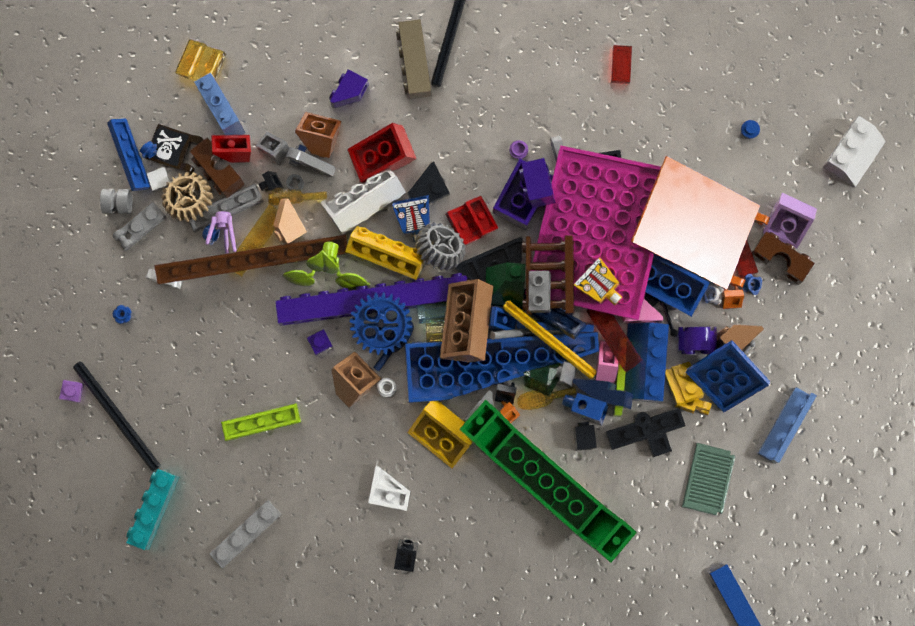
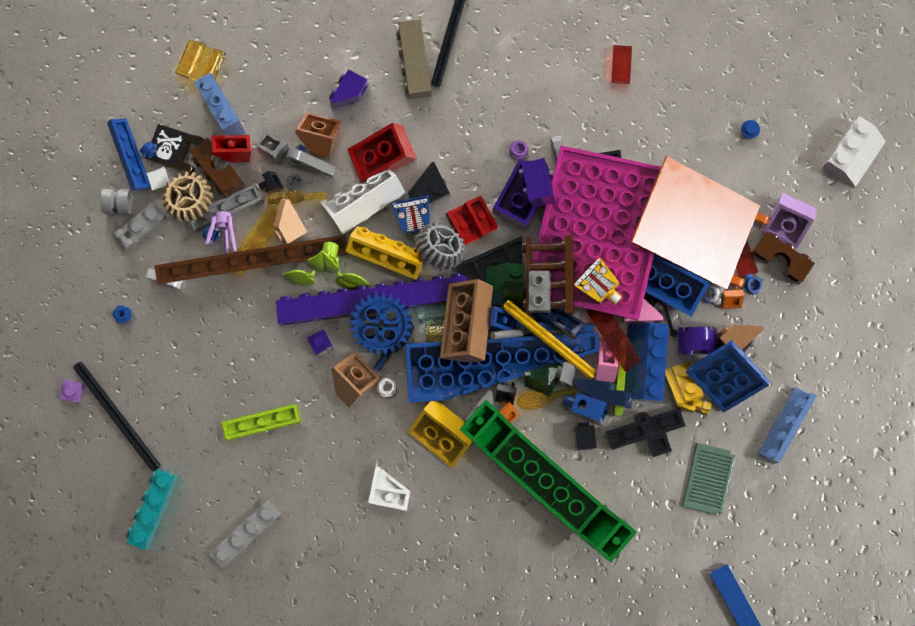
black bracket [394,539,418,572] -> none

